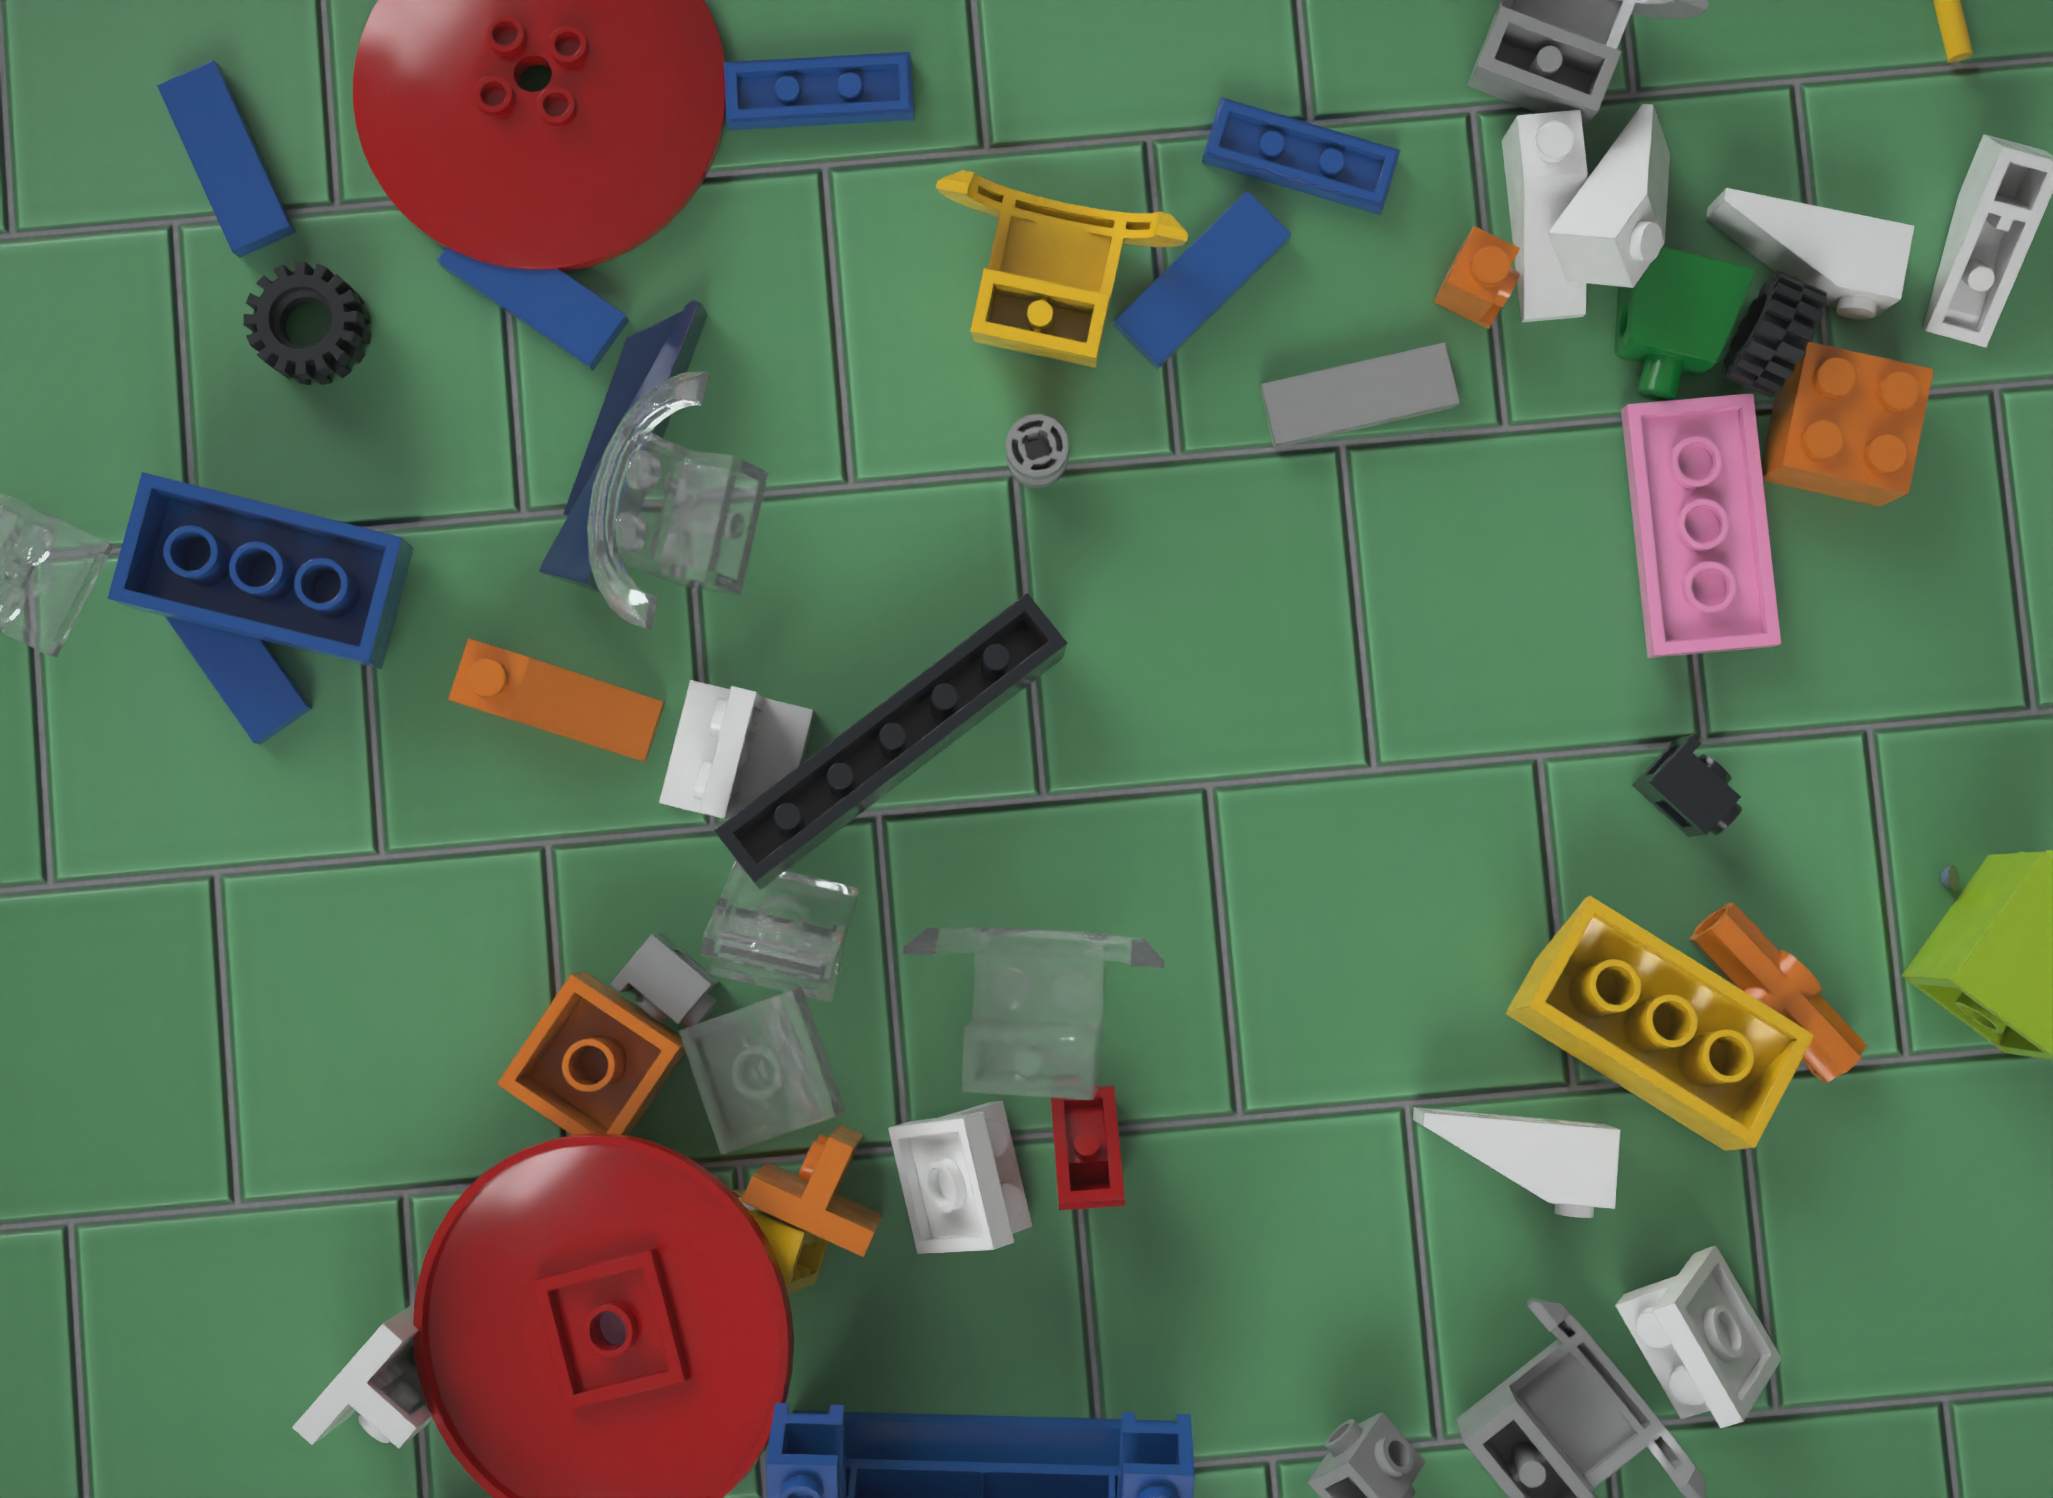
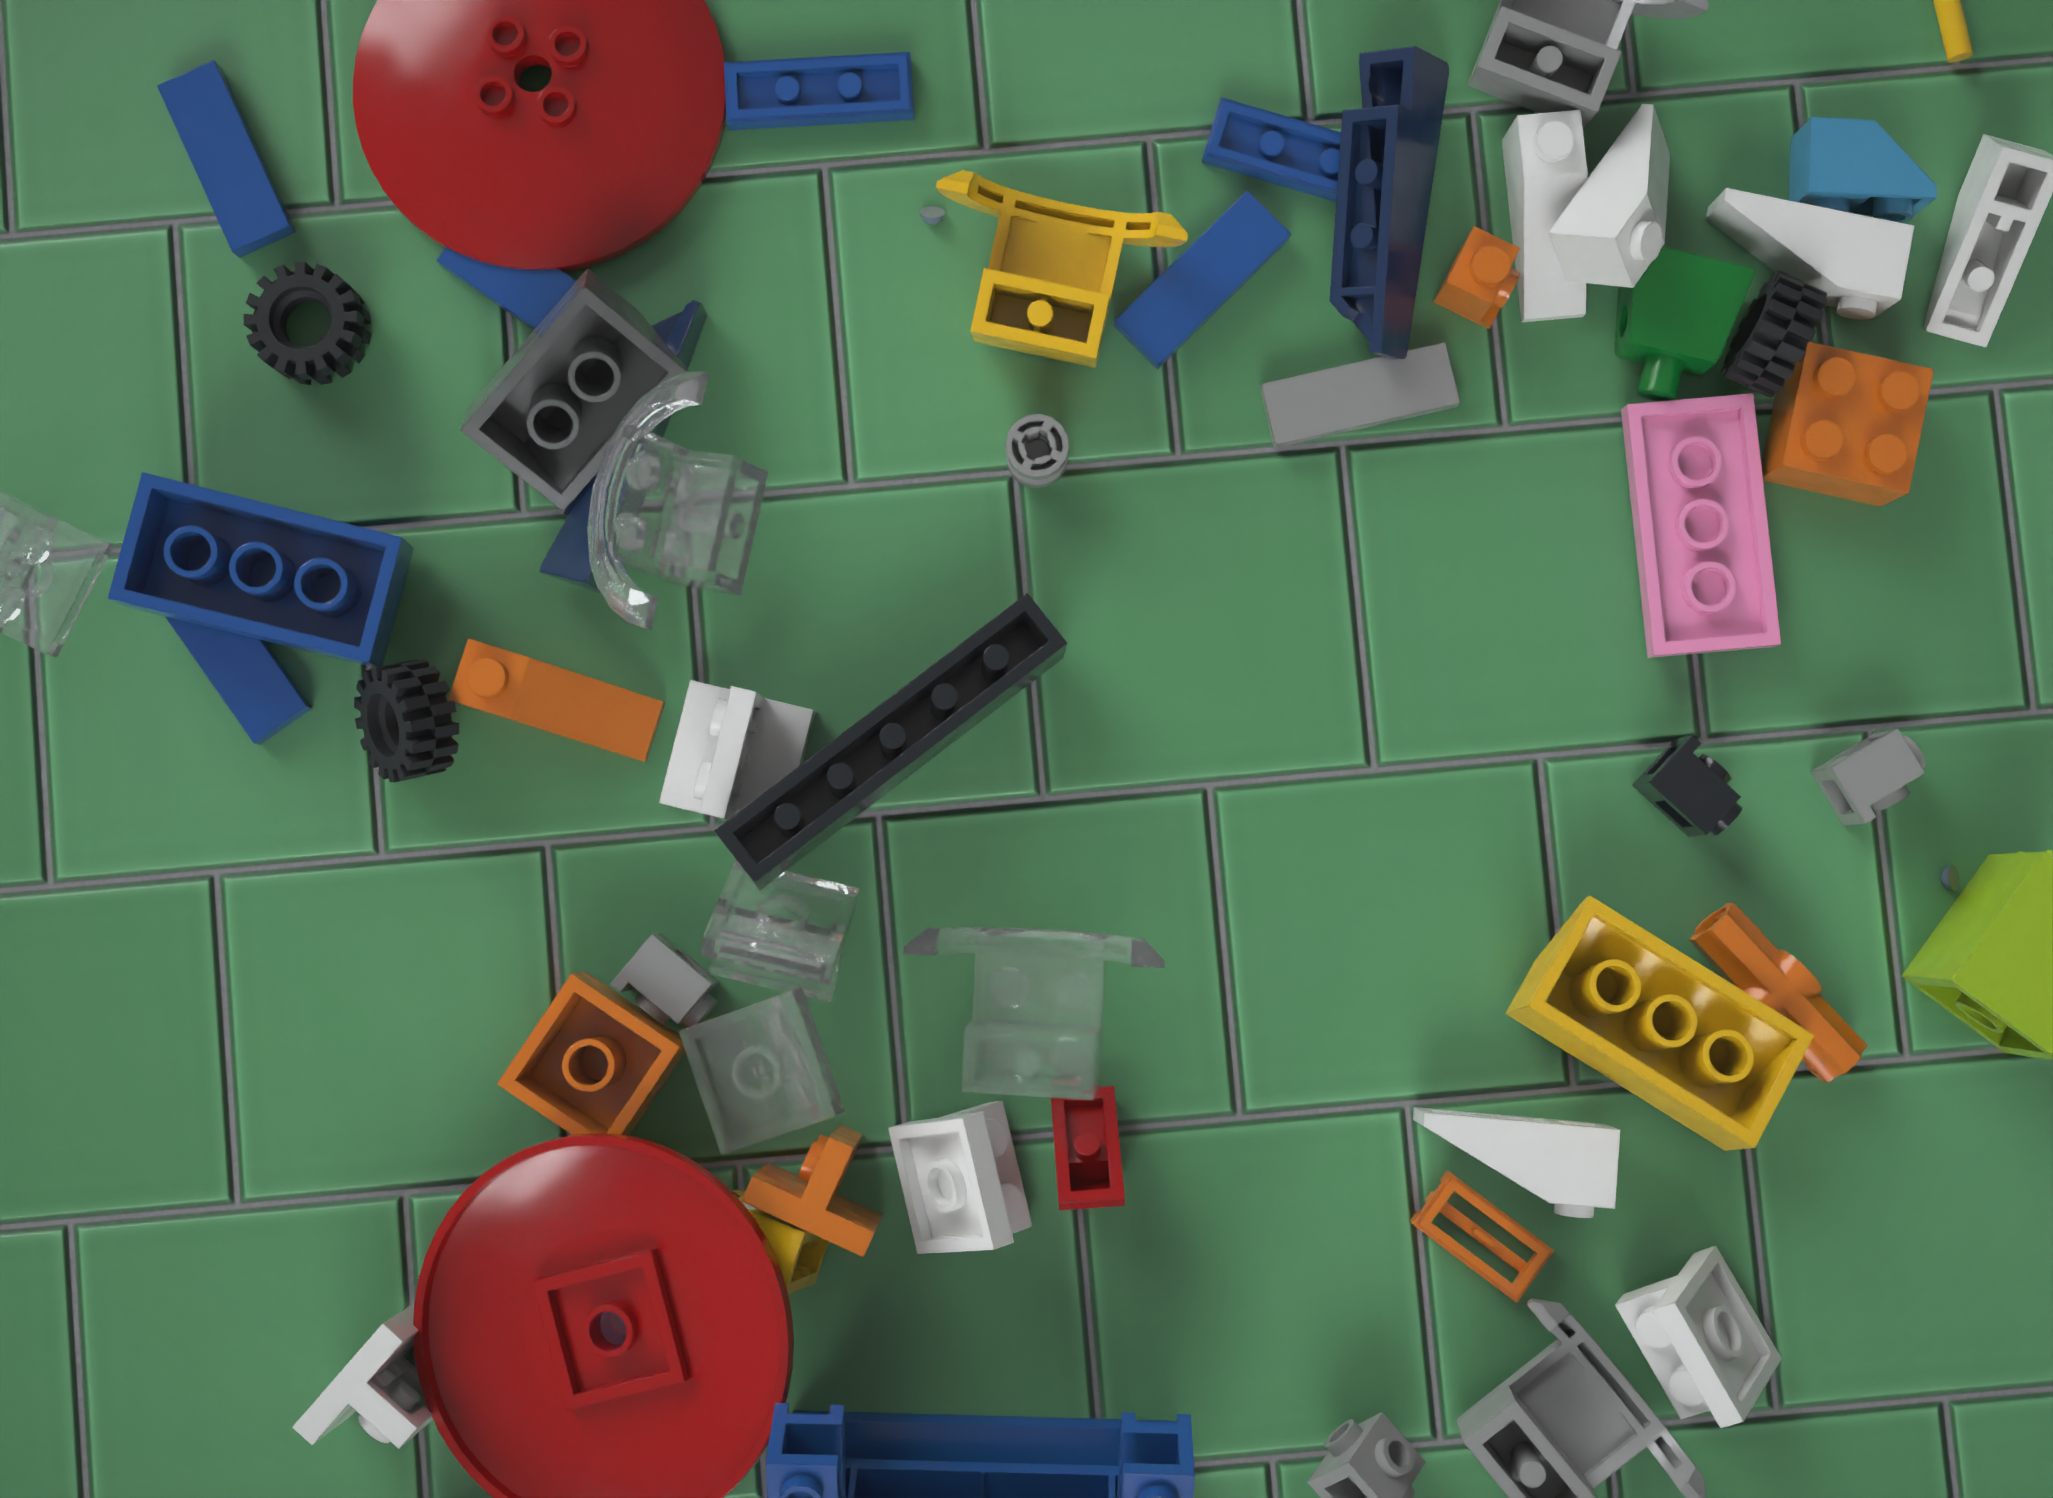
none -> black tyre [354,659,459,783]
none -> dark grey slope [460,268,687,511]
none -> light grey piece [920,206,945,225]
none -> dark blue wedge [1329,46,1449,359]
none -> orange tile [1409,1170,1554,1303]
none -> dark azure slope [1789,117,1937,223]
none -> light grey brick [1810,729,1926,826]

